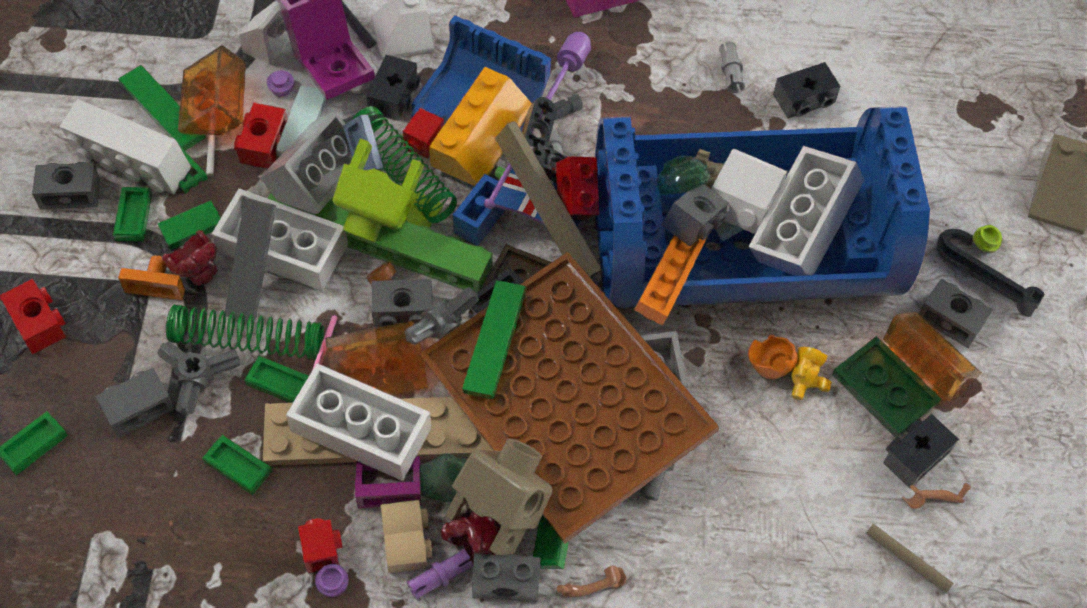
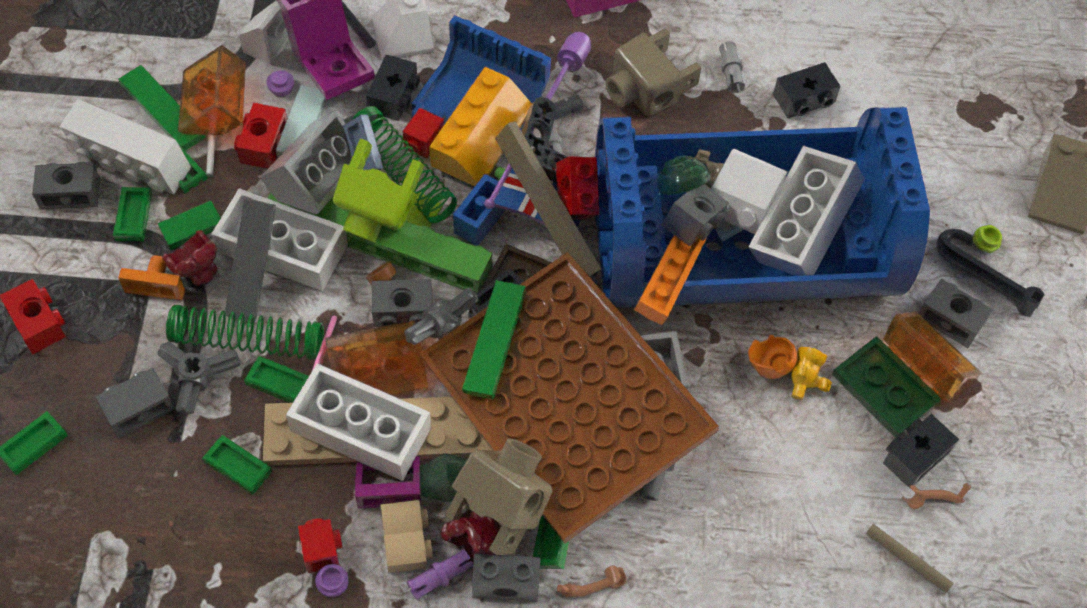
none -> dark tan piece [605,28,702,116]

